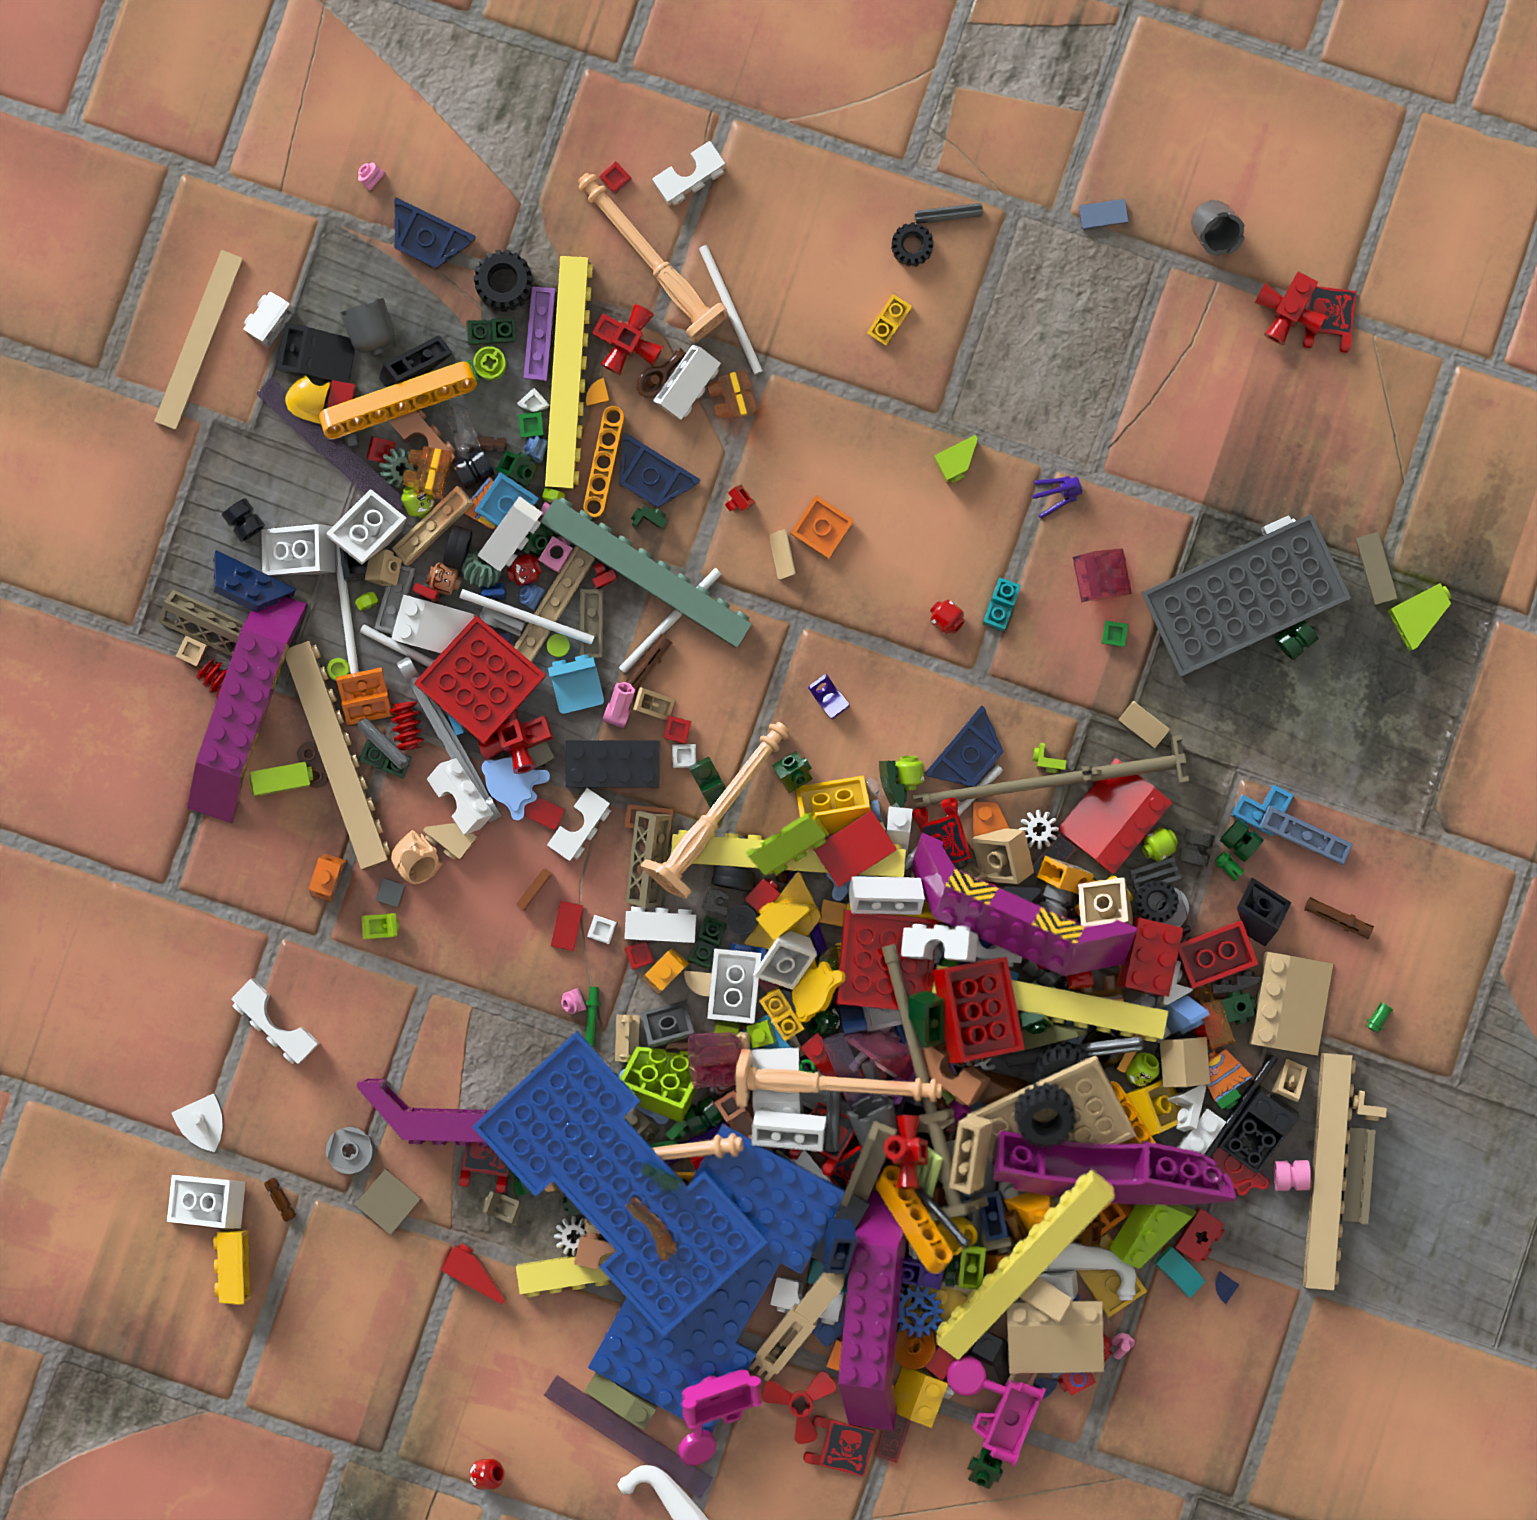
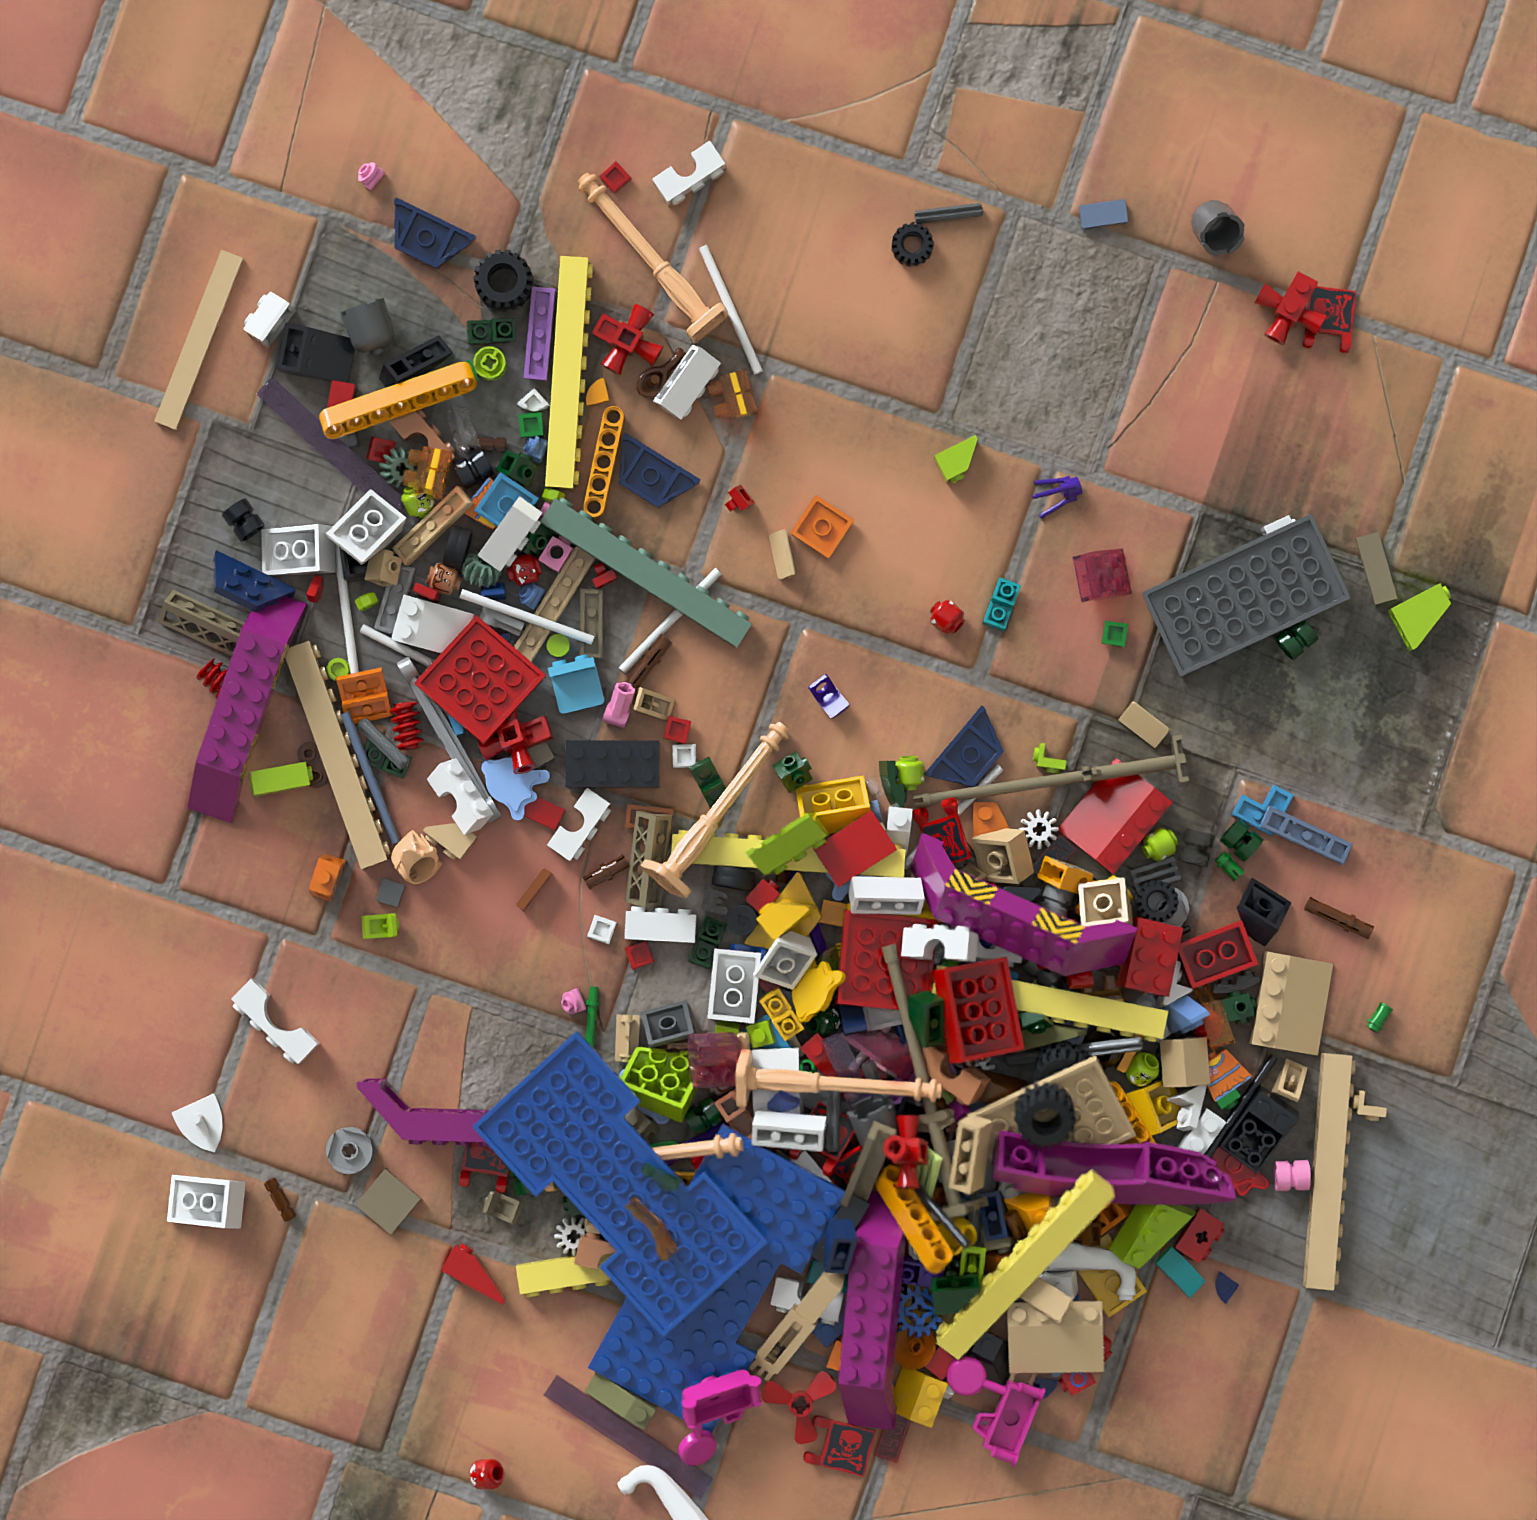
tan plate [176,636,208,667] -> none
yellow slope [213,1229,250,1304] -> none
yellow piece [285,375,331,424] -> none
red tile [551,901,584,951] -> none
dark green bracket [631,505,668,530] -> none
light orange torso [642,947,689,995] -> none
green plate [665,1118,689,1141] -> none
tan brick [684,970,712,997] -> none
yellow slope [867,294,913,346] -> none
dark green brick [967,1447,1003,1489] -> none
bright pink plate [1111,1333,1135,1360] -> none
dark tan fence [1341,1127,1376,1224] -> none
none -> red tile [306,575,324,604]
none -> sand blue piece [340,711,400,844]
none -> reddish brown pin [582,854,630,890]
none -> clear blue tile [767,1090,800,1112]
none -> dark green slope [931,1274,980,1315]

